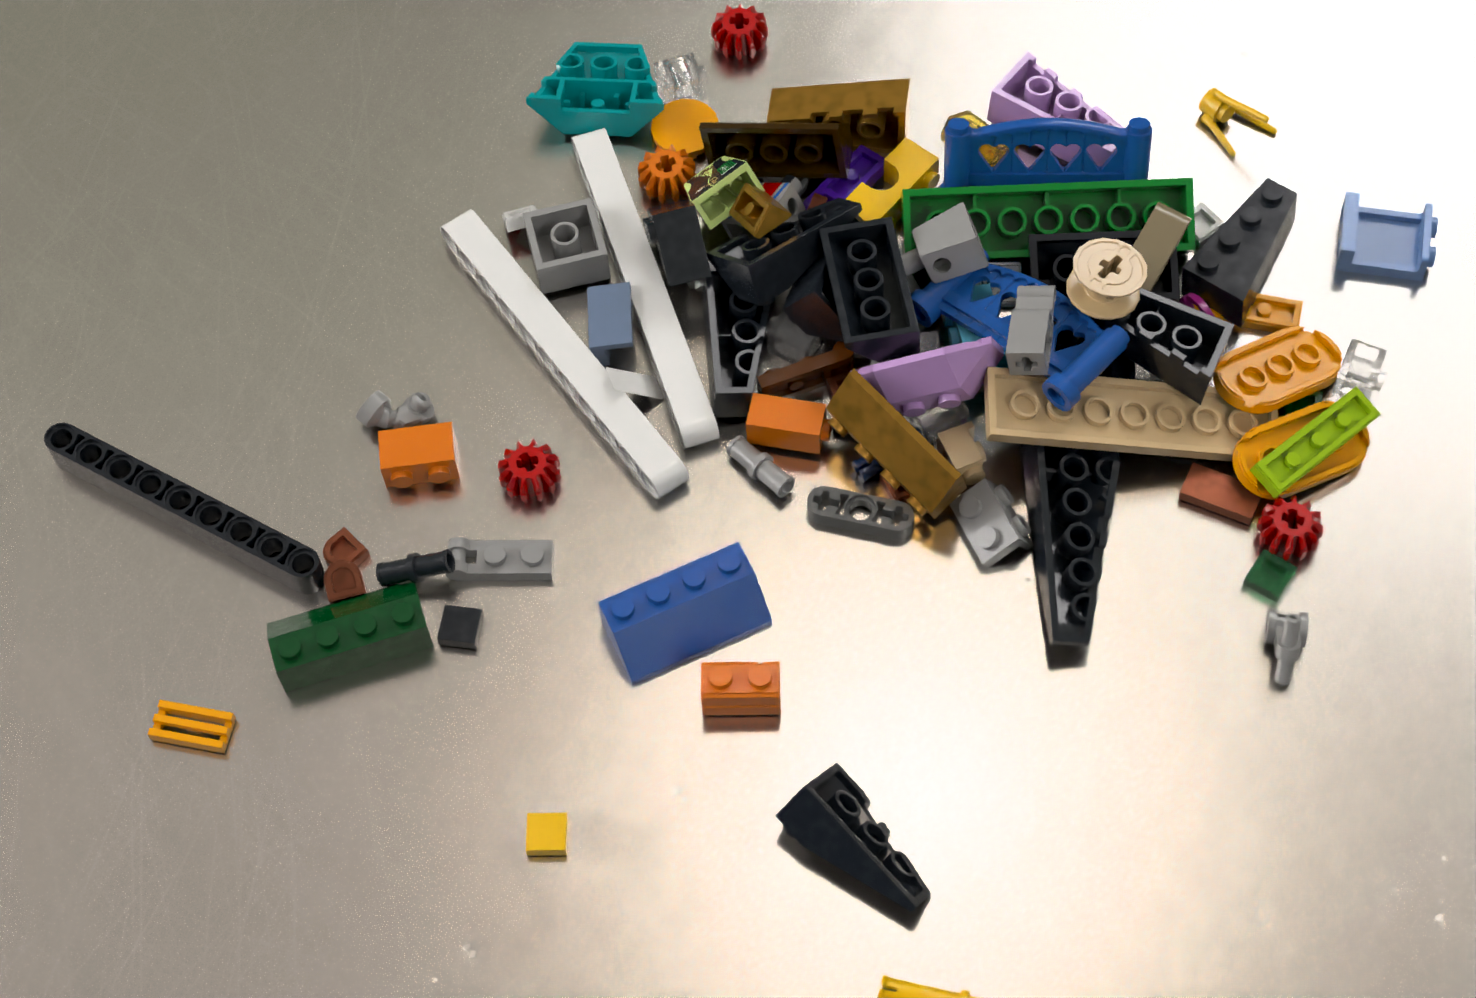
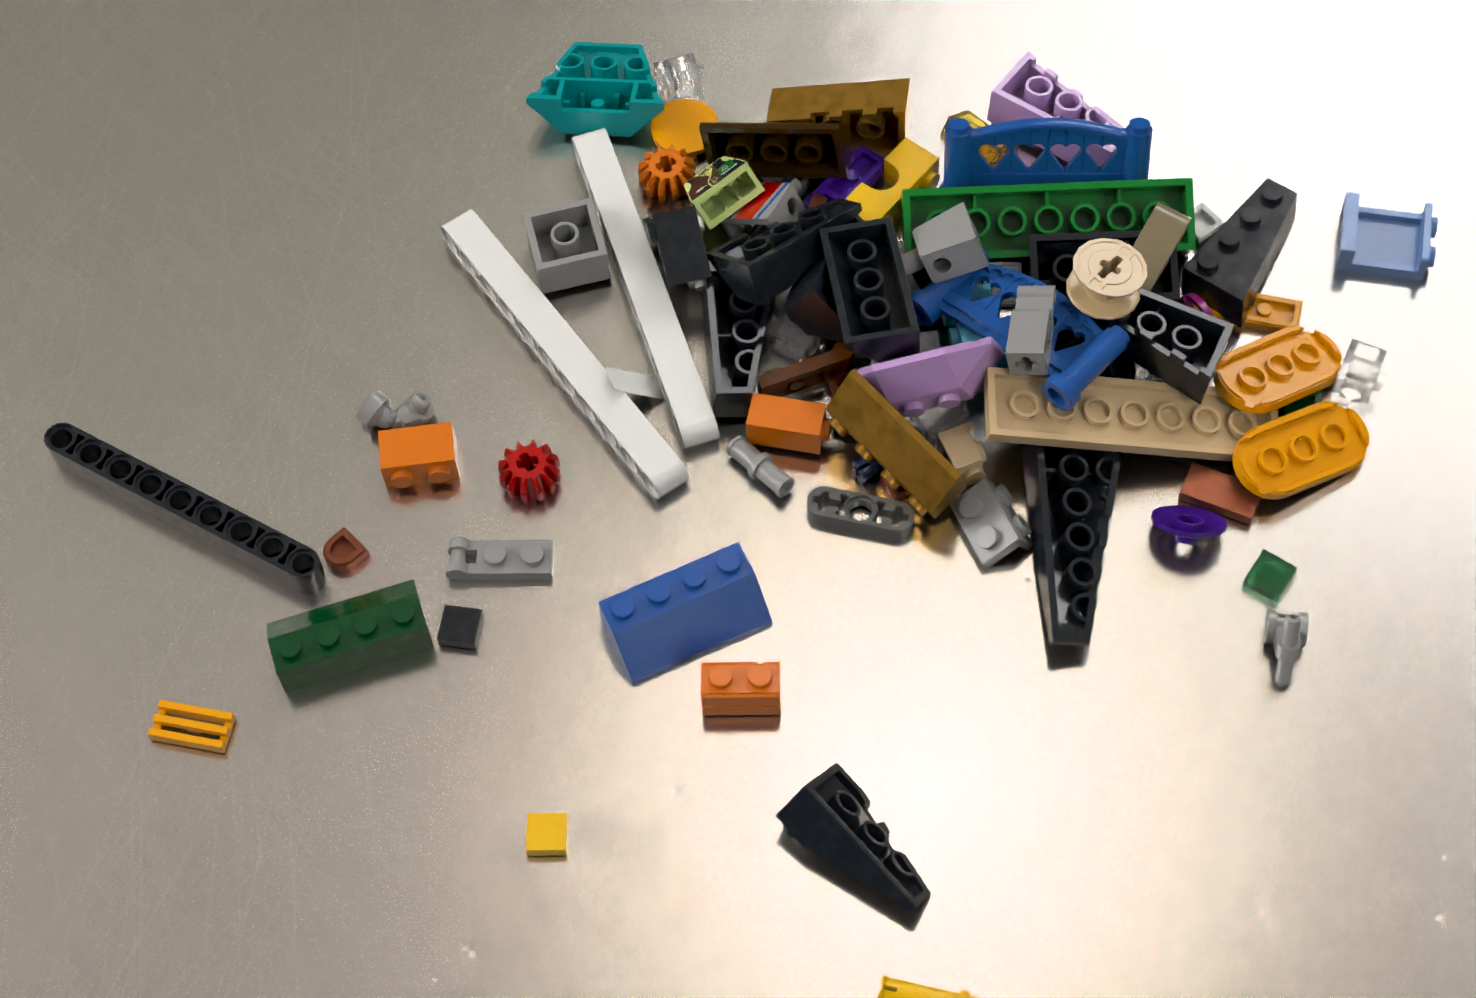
copper tile [324,560,367,602] -> none
black pin [376,549,455,587] -> none
white tile [502,205,538,232] -> none
sand blue panel [587,282,633,366] -> none
red gear [711,2,769,62] -> none
pearl gold slope [729,183,792,239] -> none
yellow plant [1198,87,1278,157] -> none
lime tile [1250,386,1381,499] -> none
red gear [1257,495,1324,562] -> none
none -> dark purple dish [1151,505,1227,545]

